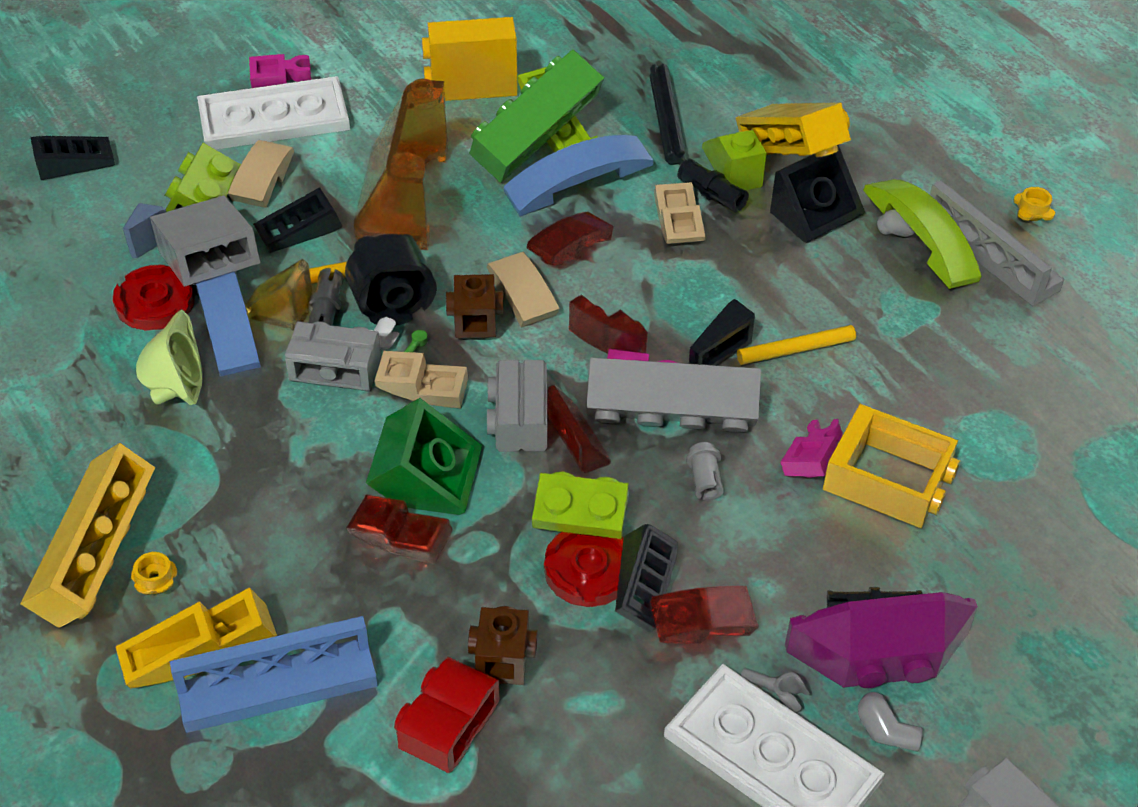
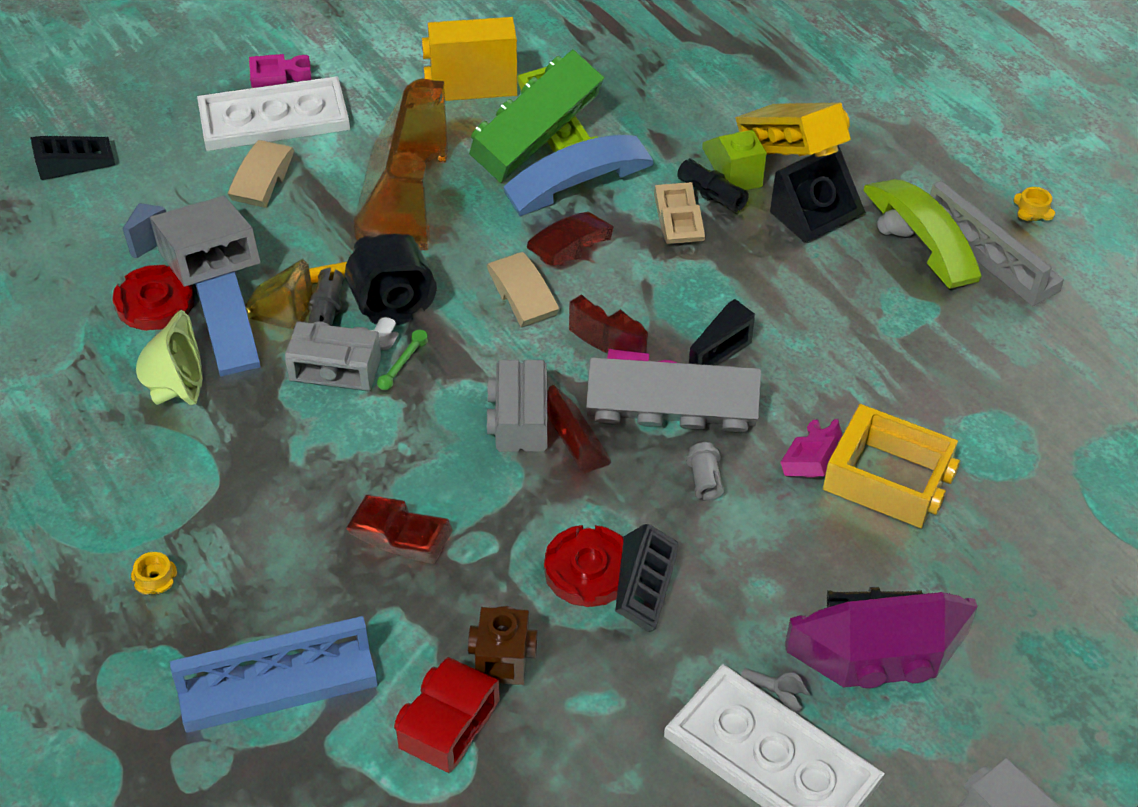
yellow brick [20,443,155,628] -> none
yellow slope [116,587,277,689] -> none
lime bracket [164,142,241,212] -> none
black slope [253,187,343,253] -> none
green slope [366,398,482,515] -> none
tan slope [375,351,468,408] -> none
reddish brown brick [446,274,503,338] -> none
lime bracket [532,472,629,539] -> none
black axle [649,64,685,165] -> none
clear red slope [650,586,759,644] -> none
yellow bar [737,325,856,365] -> none
light grey arm [858,692,923,752] -> none

